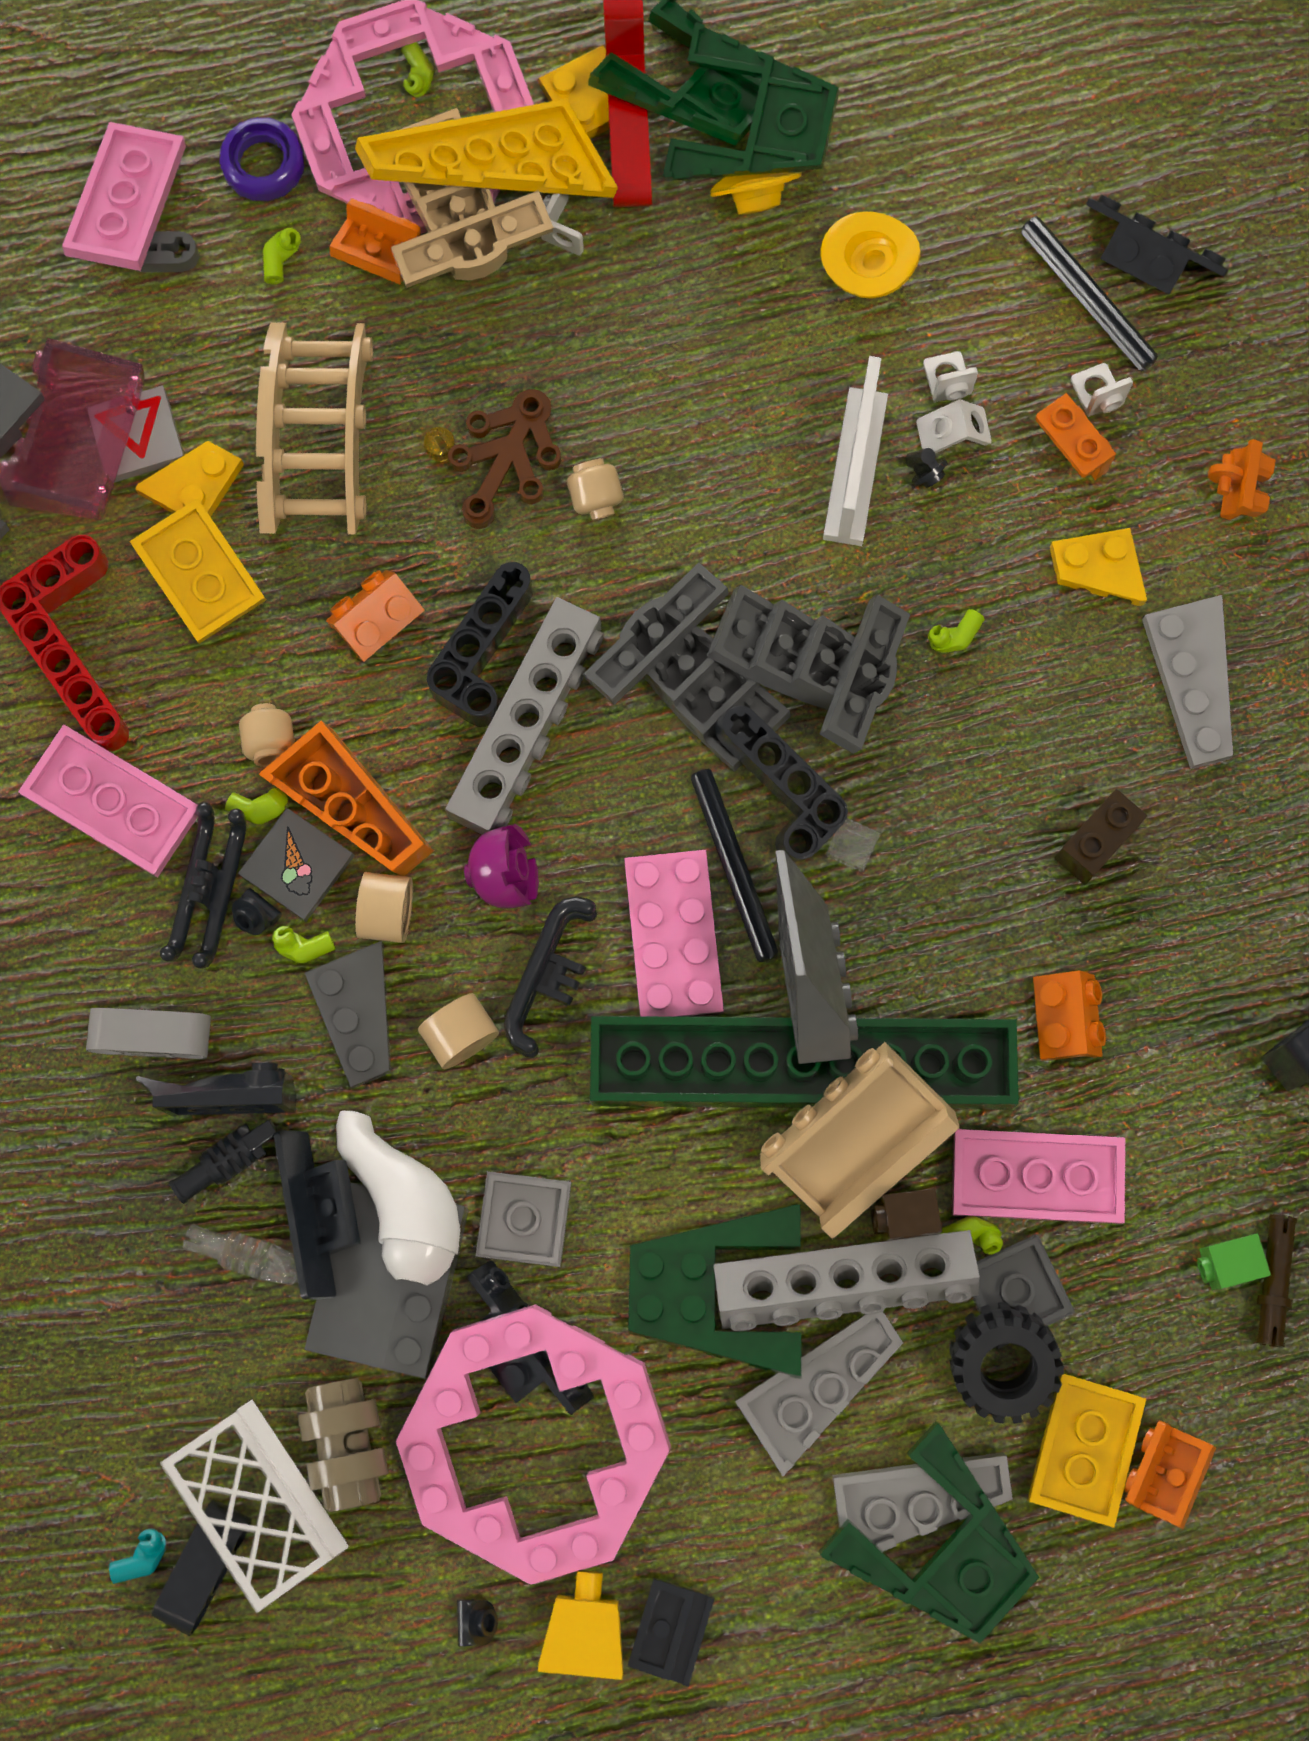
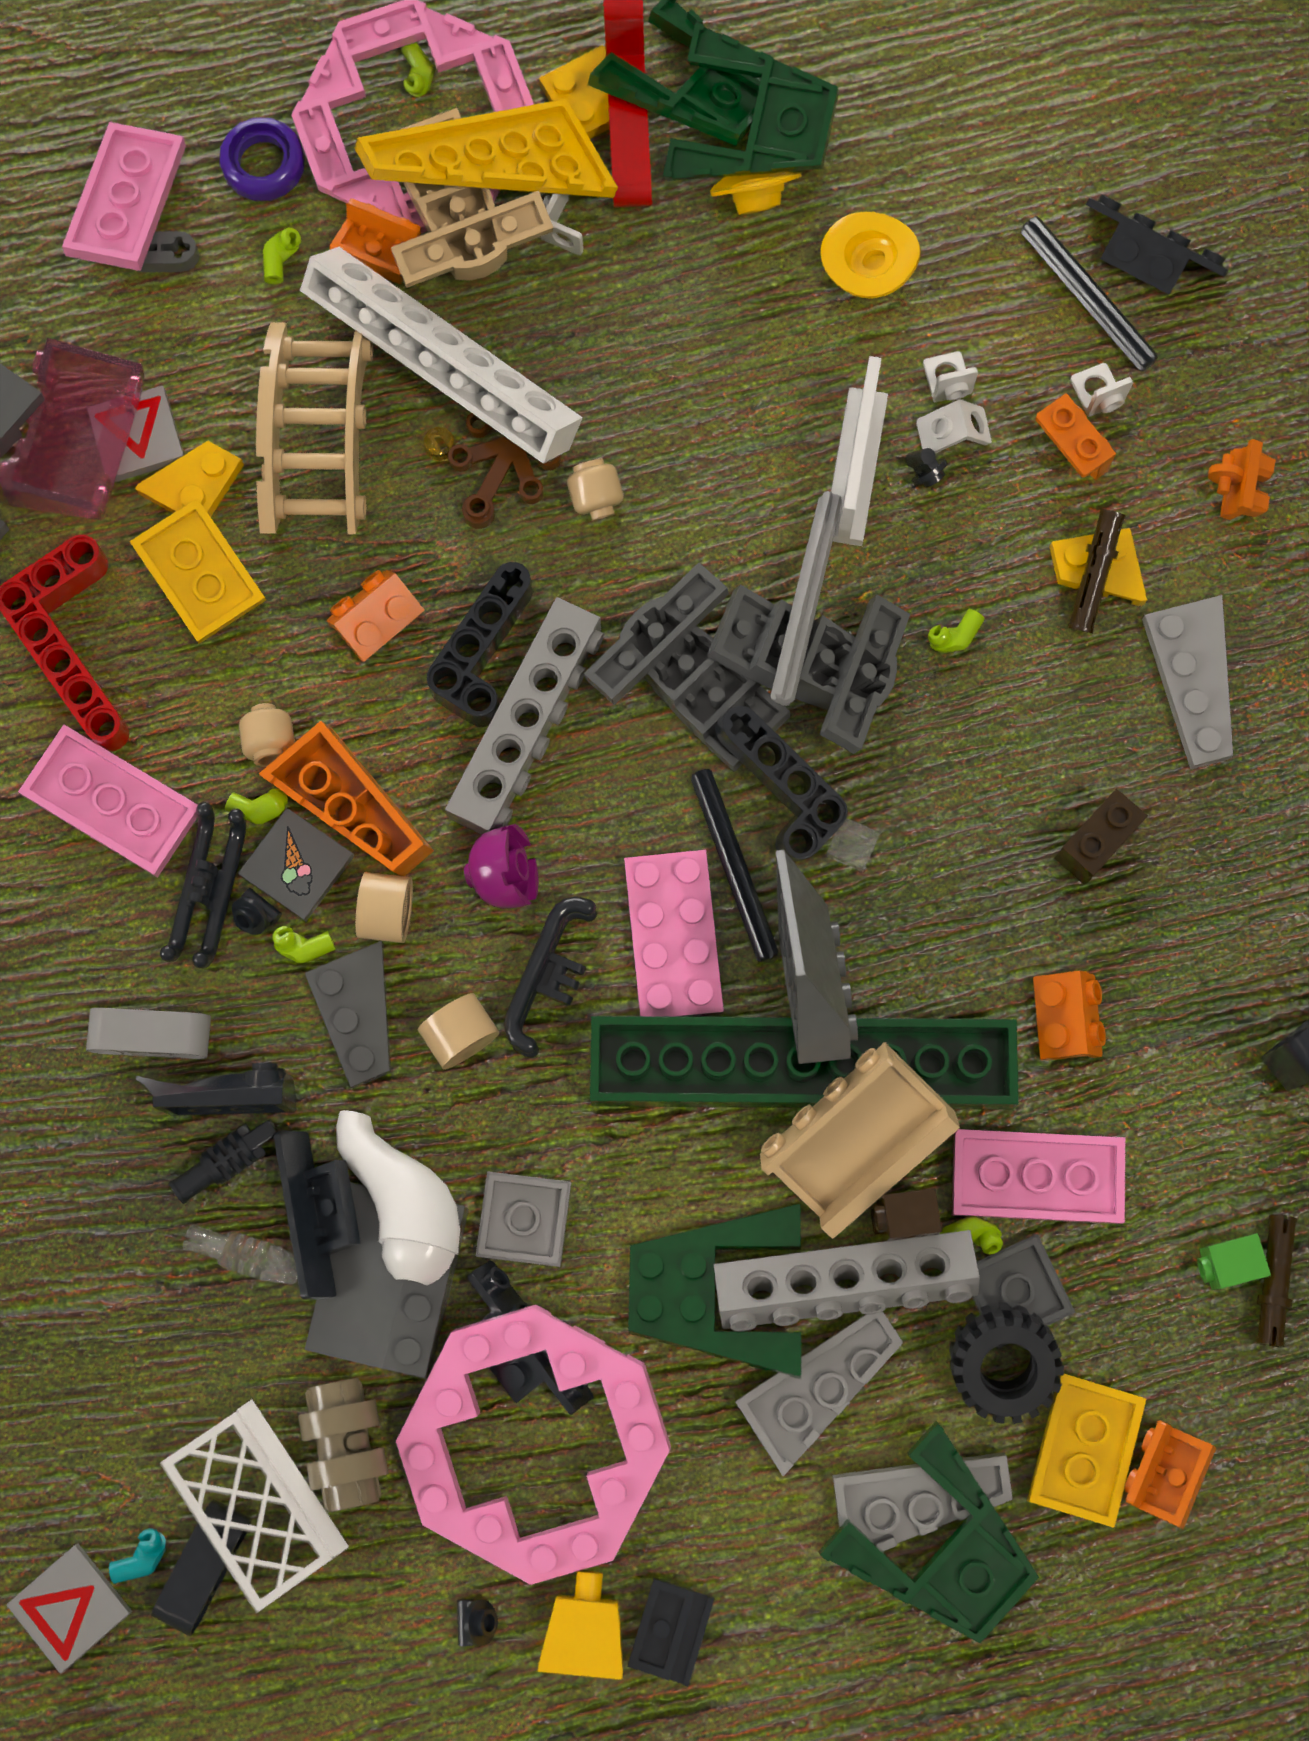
none -> light grey tile [7,1544,133,1674]
none -> white brick [300,247,583,463]
none -> light grey axle [770,491,842,706]
none -> dark brown pin [1068,509,1126,634]

